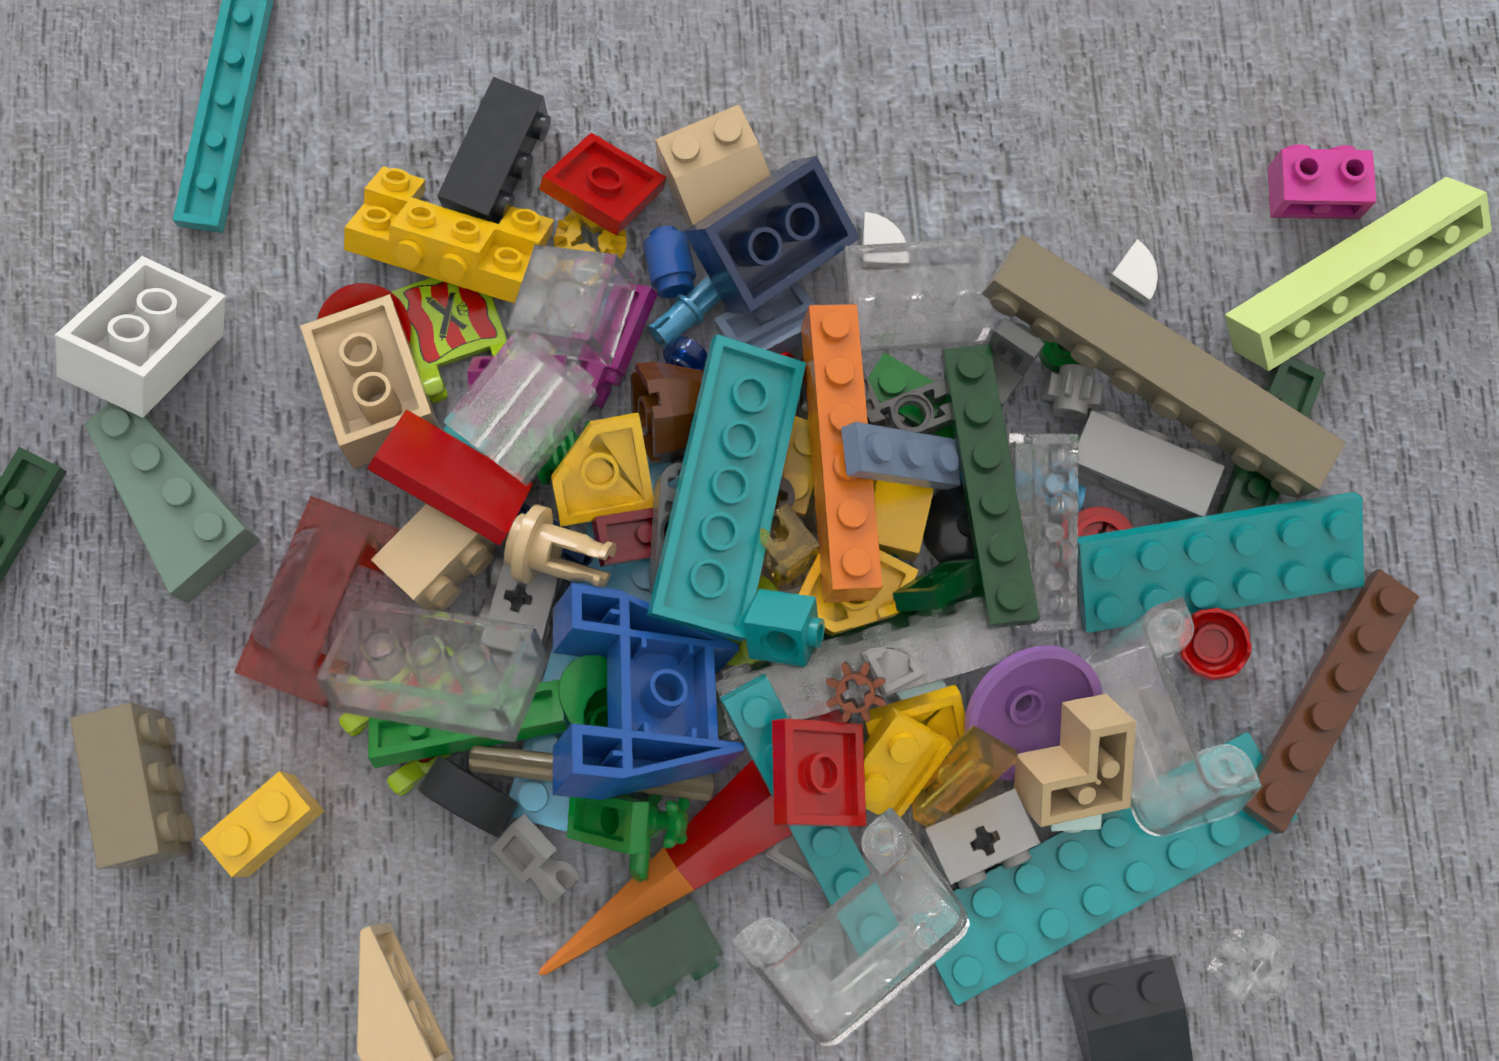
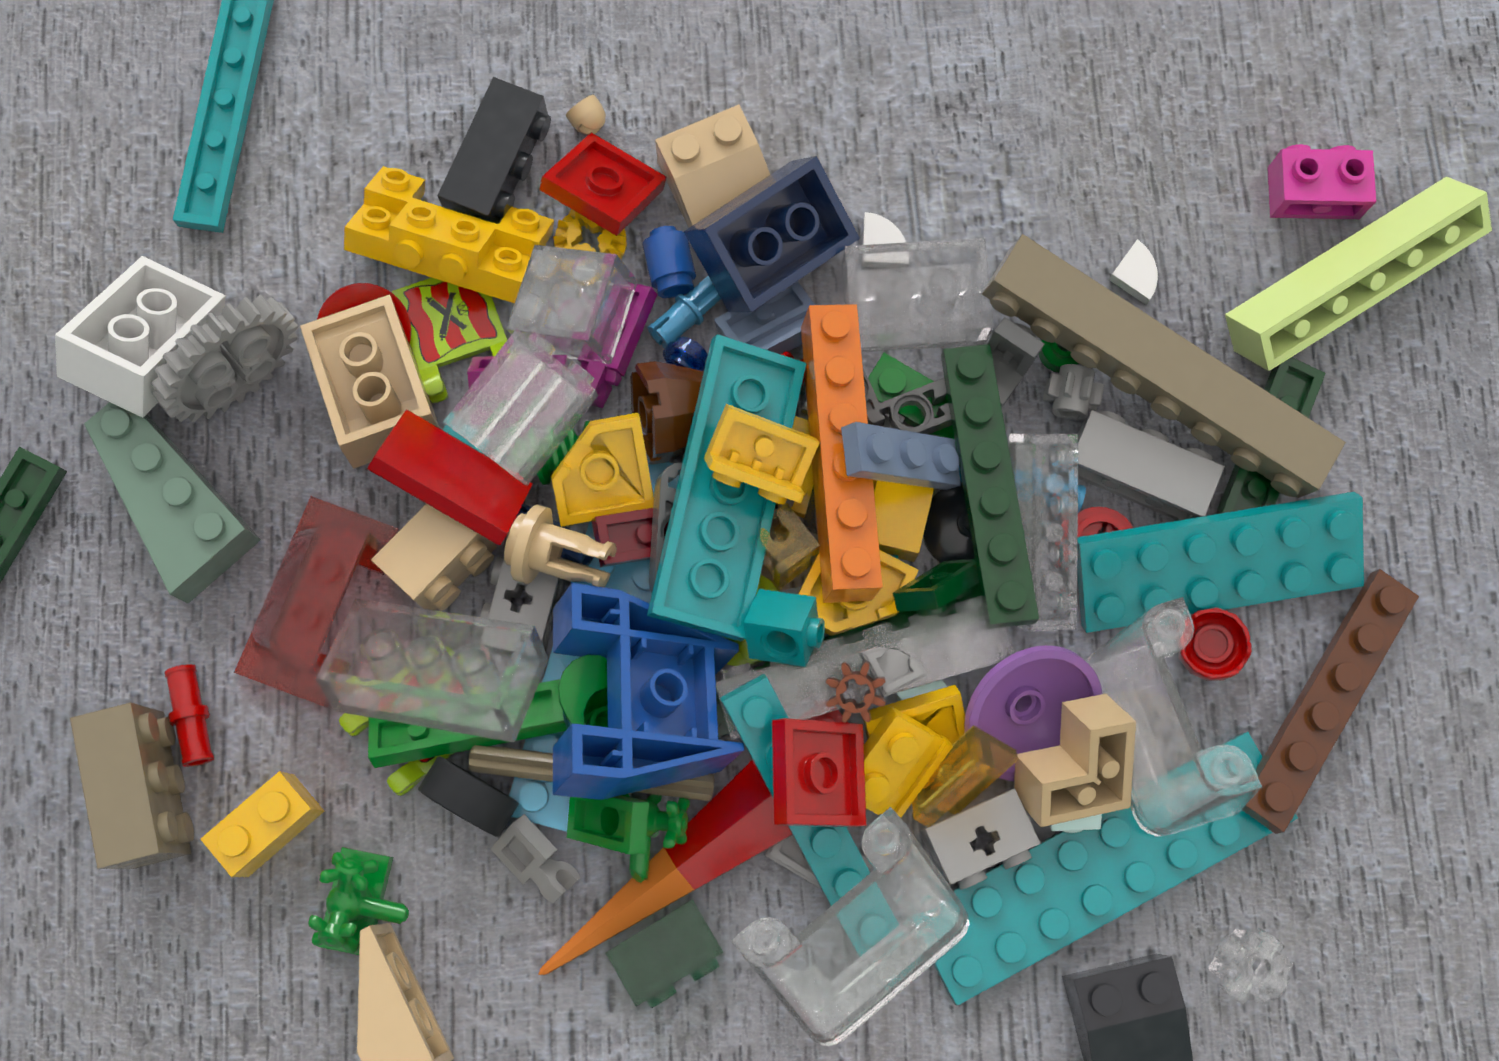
none -> light grey gear [151,295,299,422]
none -> red pin [164,664,214,767]
none -> green piece [308,847,409,955]
none -> tan hinge [565,95,606,135]
none -> yellow bracket [704,404,820,505]

